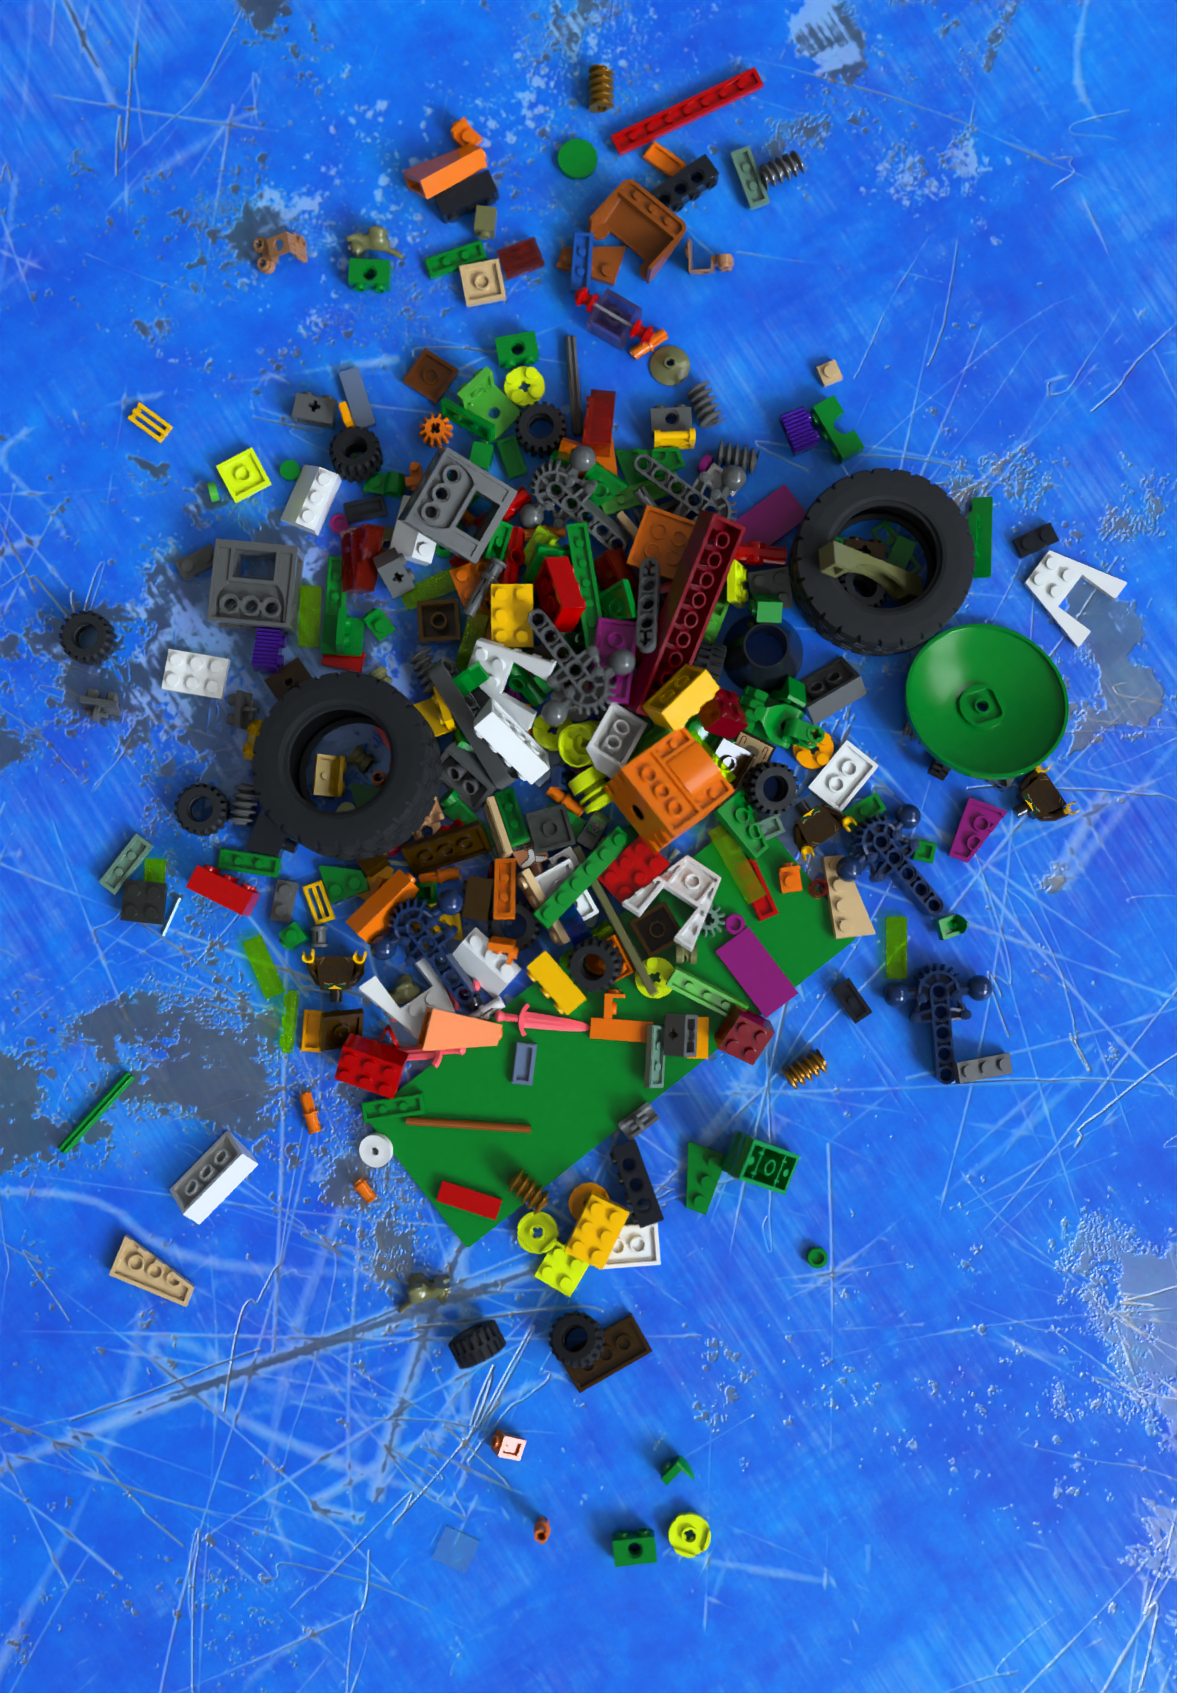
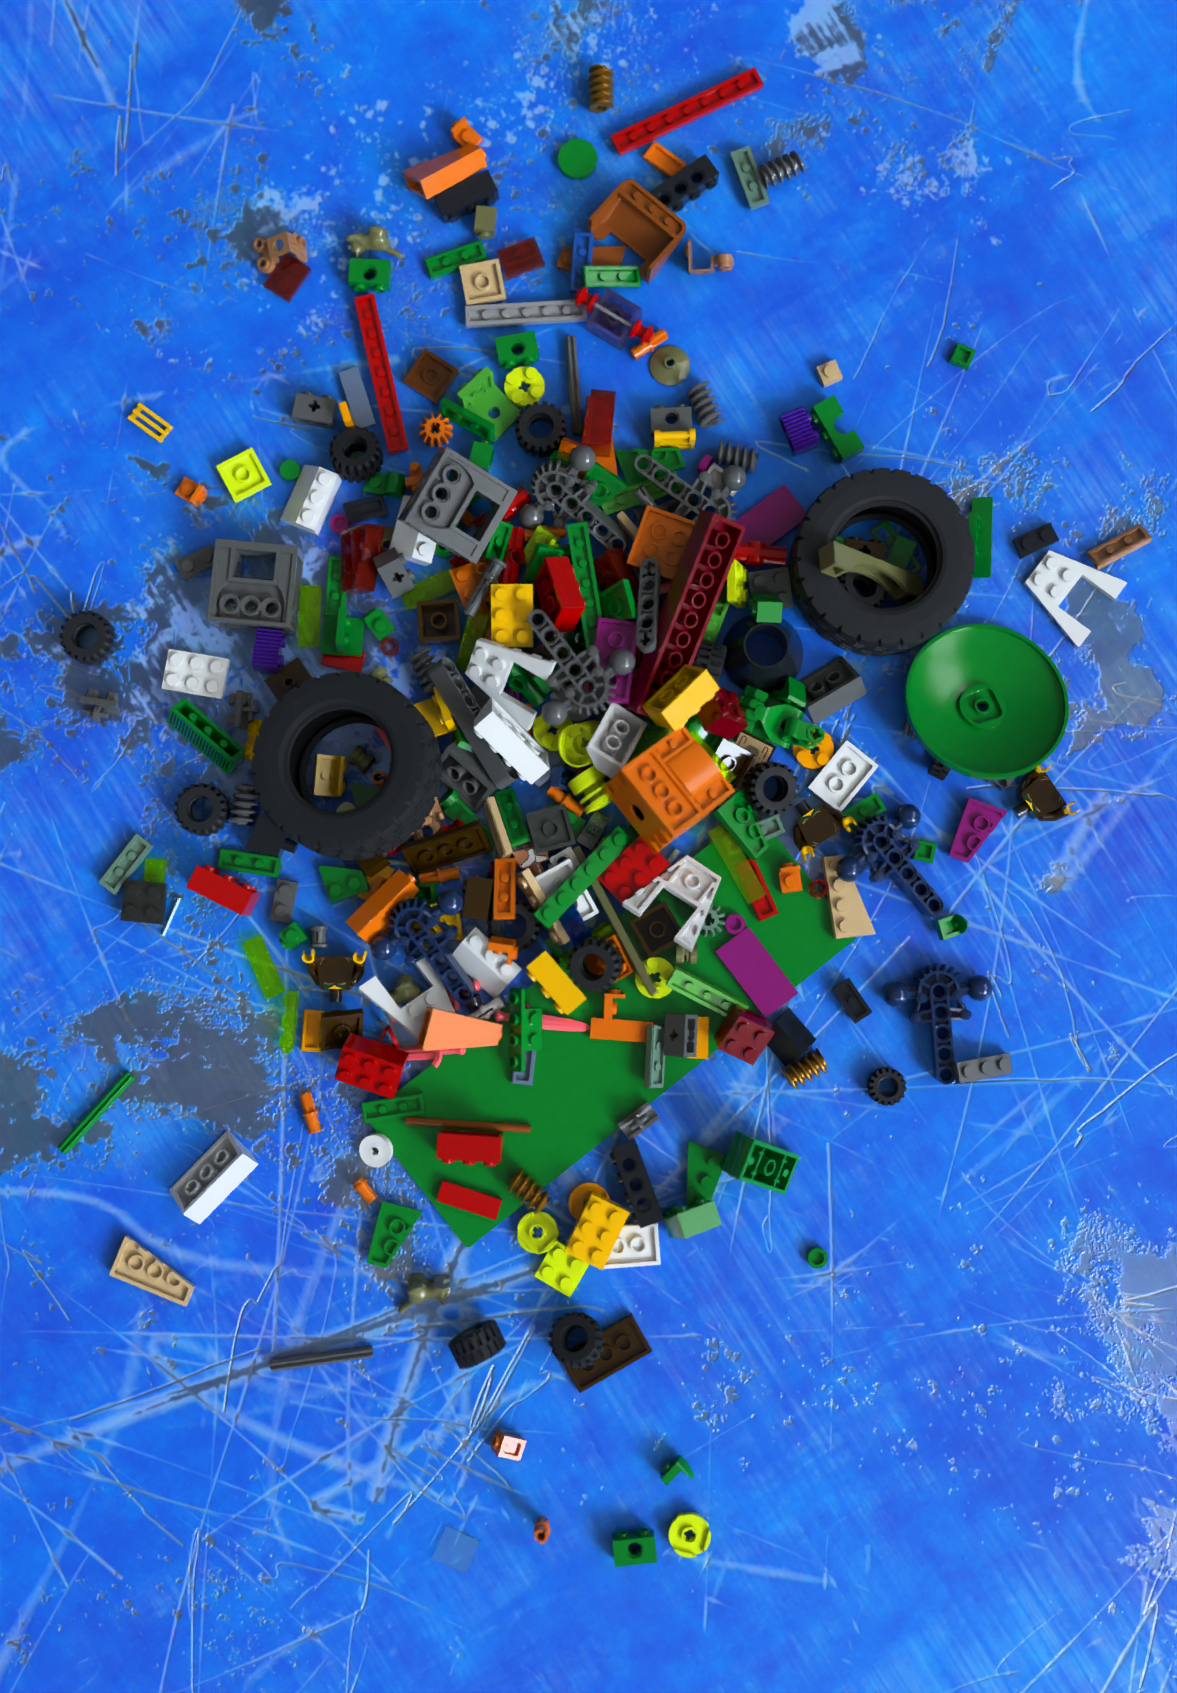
bright green tile [207,481,220,502] -> none
yellow tile [302,880,336,926] -> none
green panel [452,661,490,697] -> none
green tile [496,435,528,480] -> none
clear neon green tile [885,917,907,979] -> none
none -> green brick [167,698,246,775]
none -> orange bracket [175,476,207,508]
none -> clear red plate [264,253,311,303]
none -> dark grey axle [270,1345,374,1371]
none -> red plate [354,293,409,455]
none -> green wing [366,1200,423,1268]
none -> clear red bush [380,637,400,657]
none -> red brick [436,1129,504,1166]
none -> light grey plate [465,300,587,328]
none -> green bracket [509,987,542,1072]
none -> green tile [544,937,566,957]
none -> green tile [581,266,641,288]
none -> brick [662,1198,722,1239]
none -> black slope [767,1008,816,1066]
none -> black tyre [867,1067,907,1106]
none -> green tile [949,343,976,371]
none -> medium nougat tile [1086,524,1152,570]

